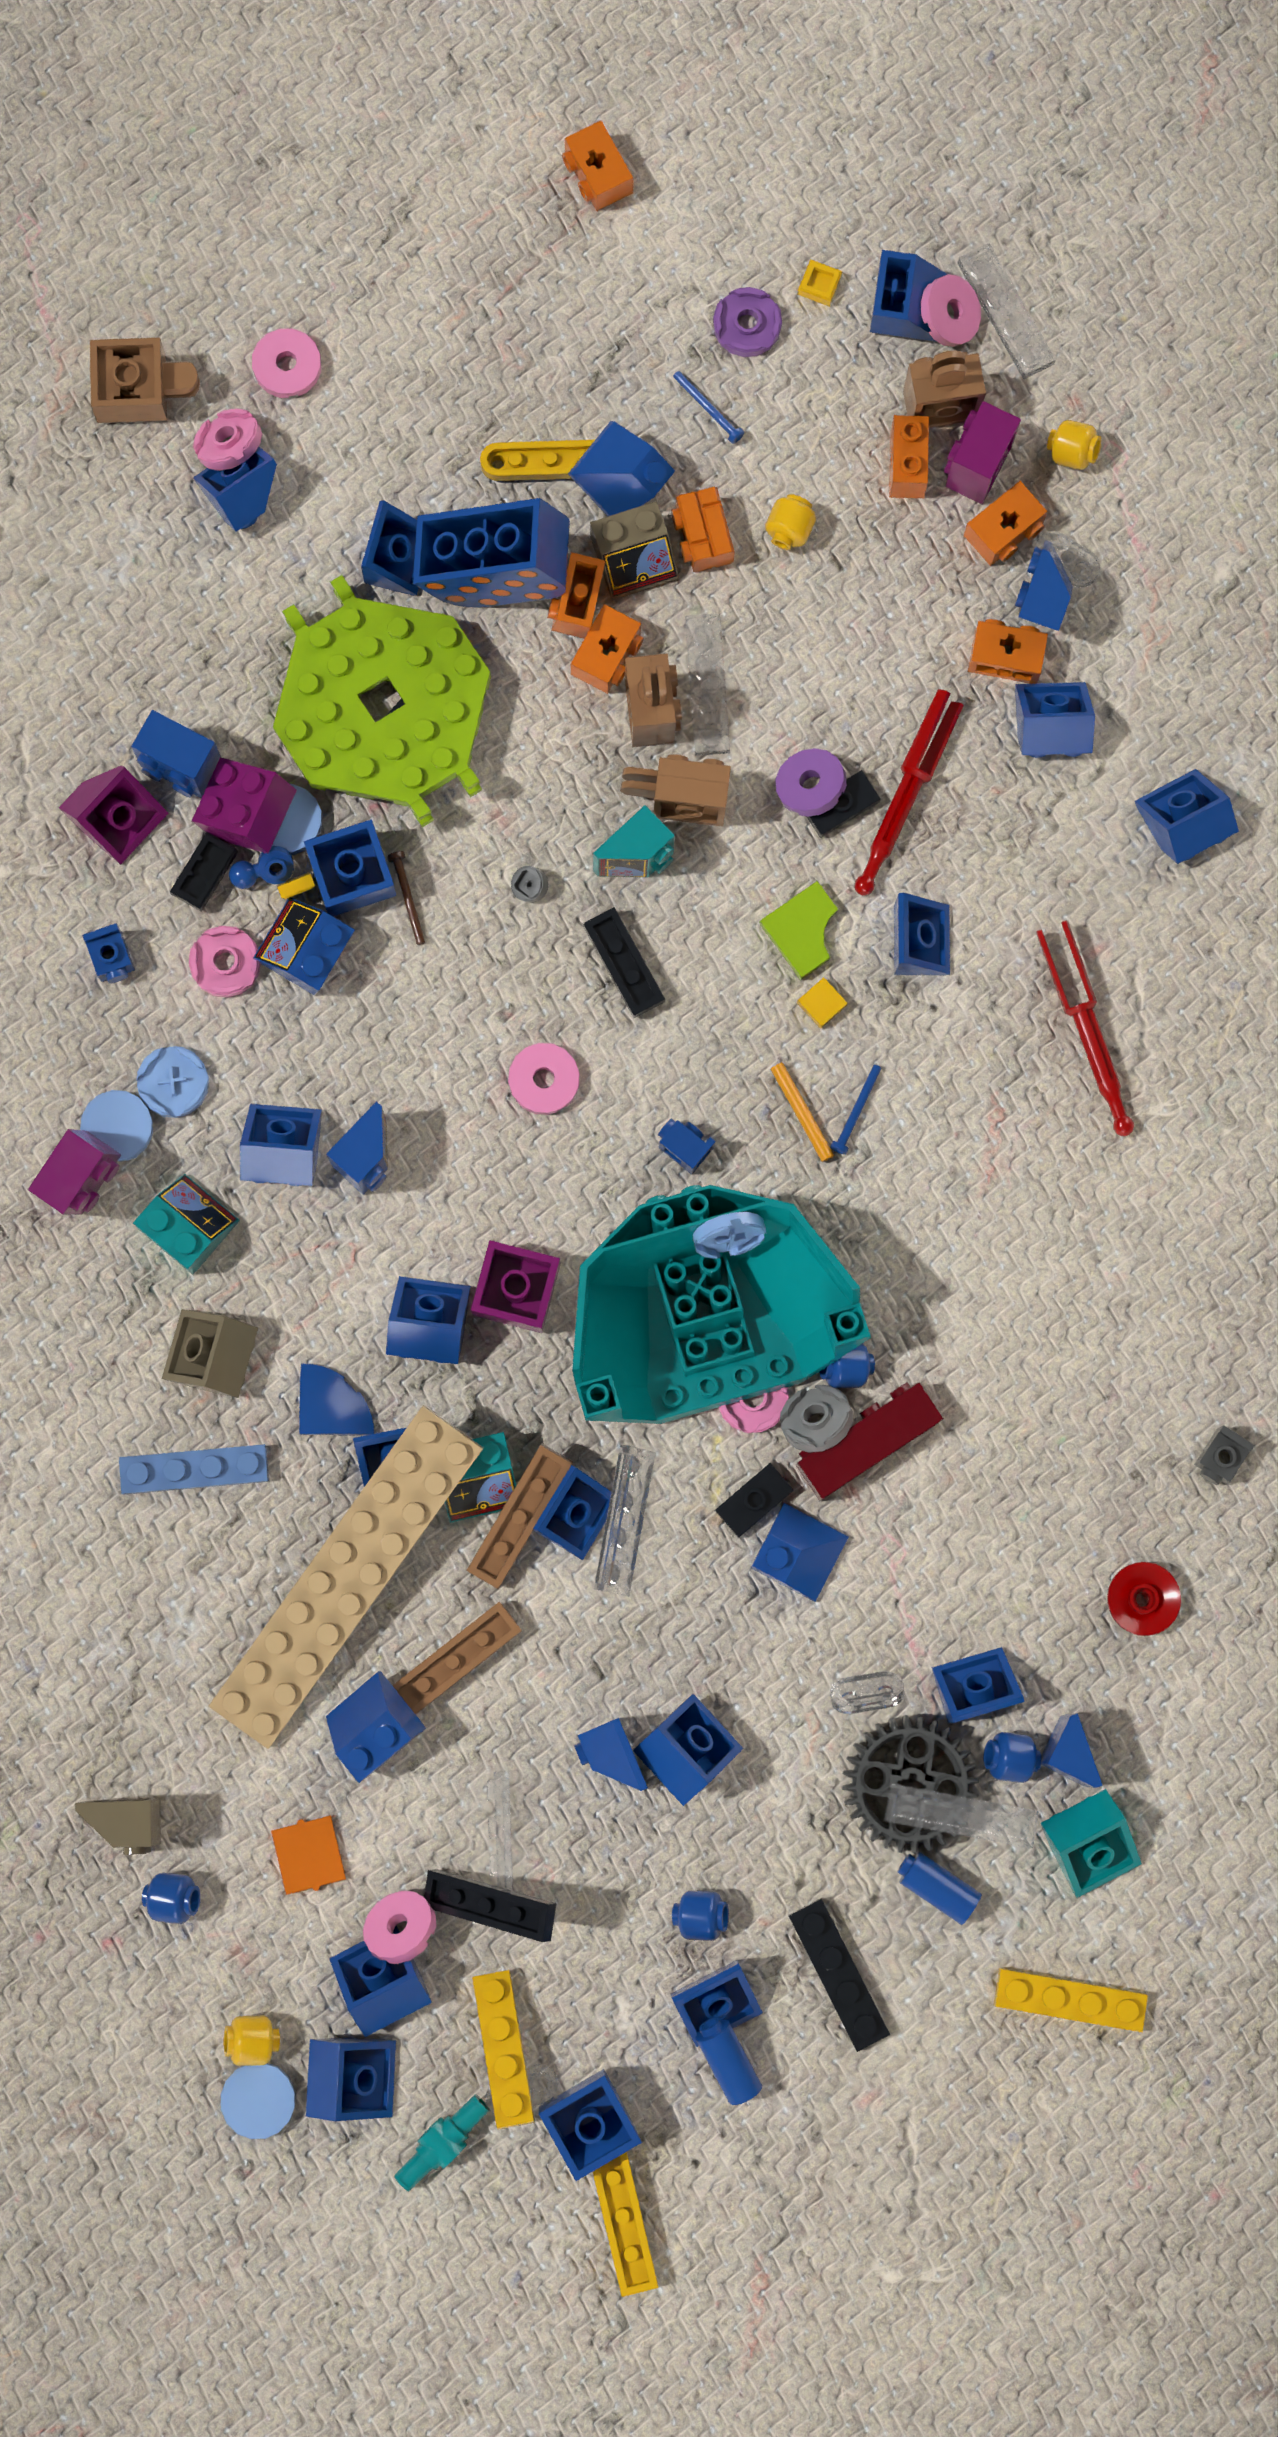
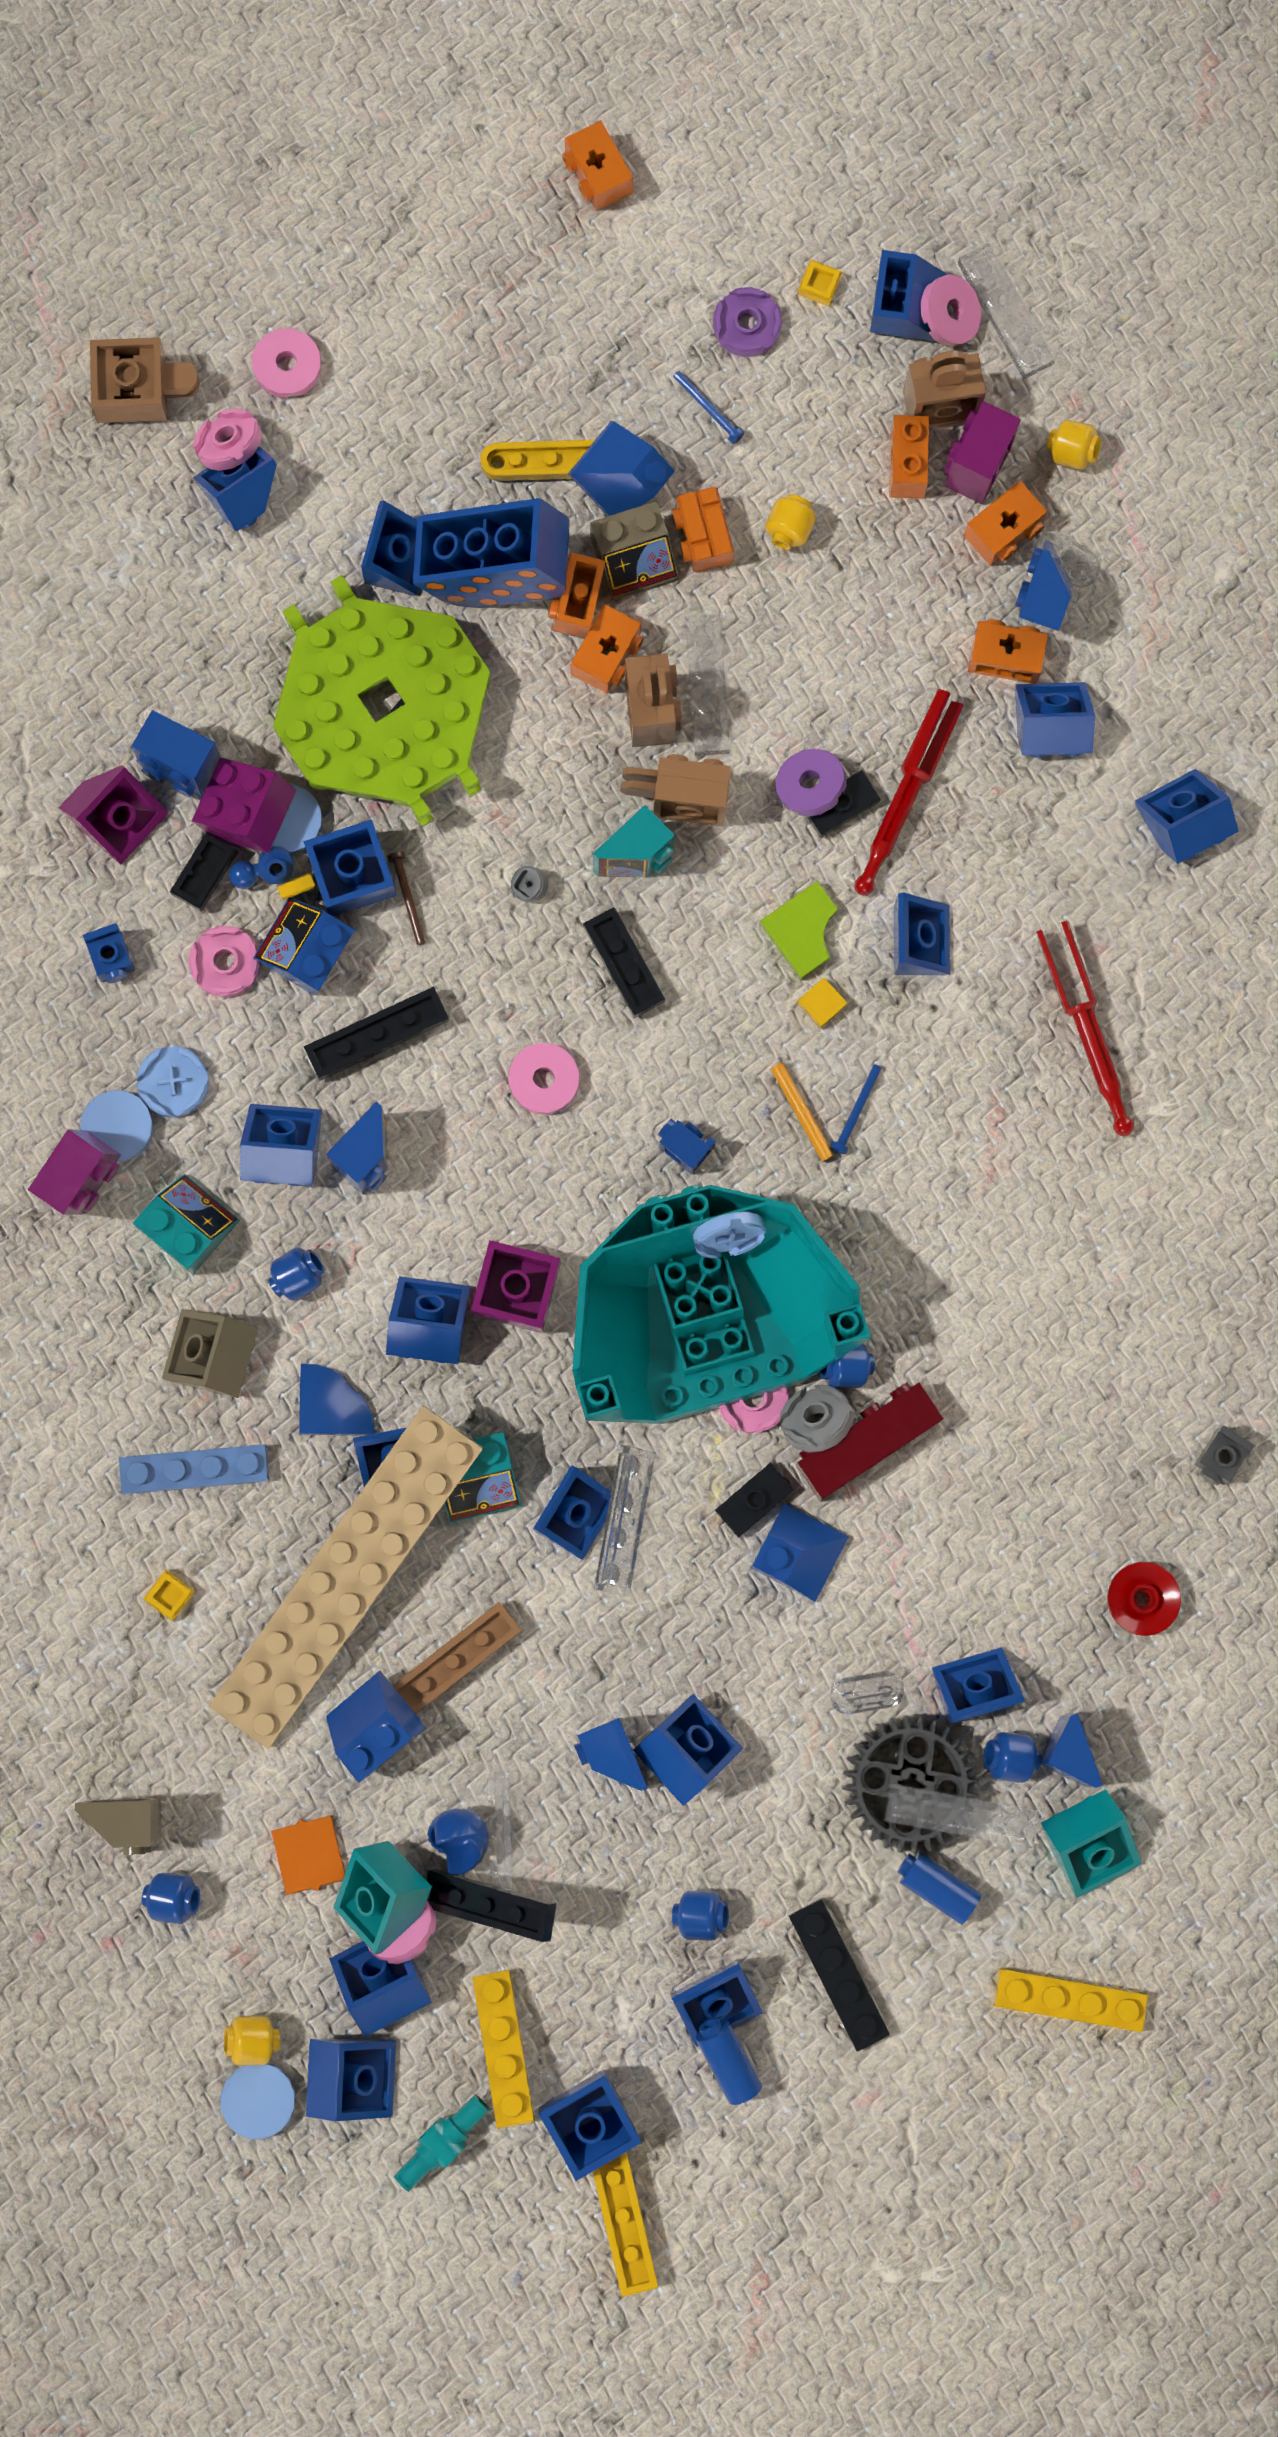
medium nougat plate [466,1443,573,1589] -> none
none -> yellow tile [143,1570,195,1621]
none -> blue head [268,1247,325,1301]
none -> black plate [303,986,450,1081]
none -> teal slope [333,1841,432,1954]
none -> blue hair [427,1808,489,1875]

